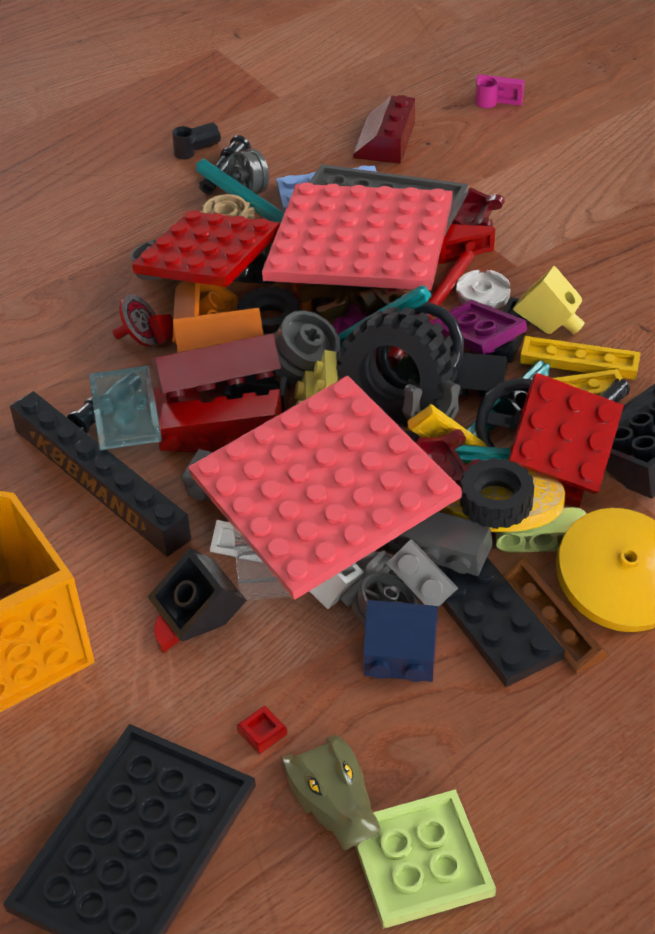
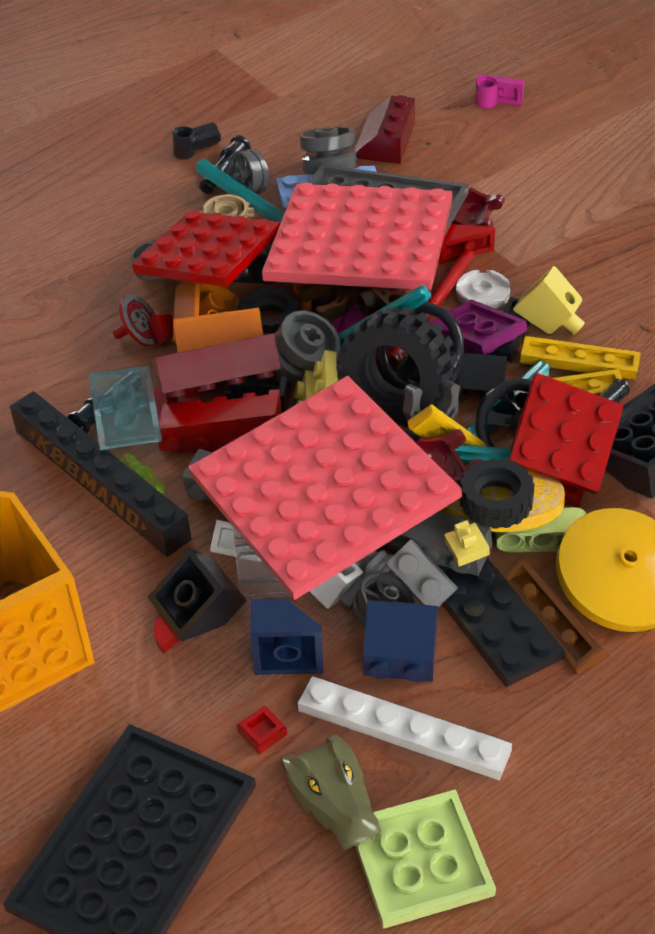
none -> clear neon green axle [119,453,166,495]
none -> dark blue slope [250,598,324,675]
none -> white plate [298,676,512,781]
none -> dark grey wheel [299,126,357,174]
none -> light yellow tile [444,520,490,567]

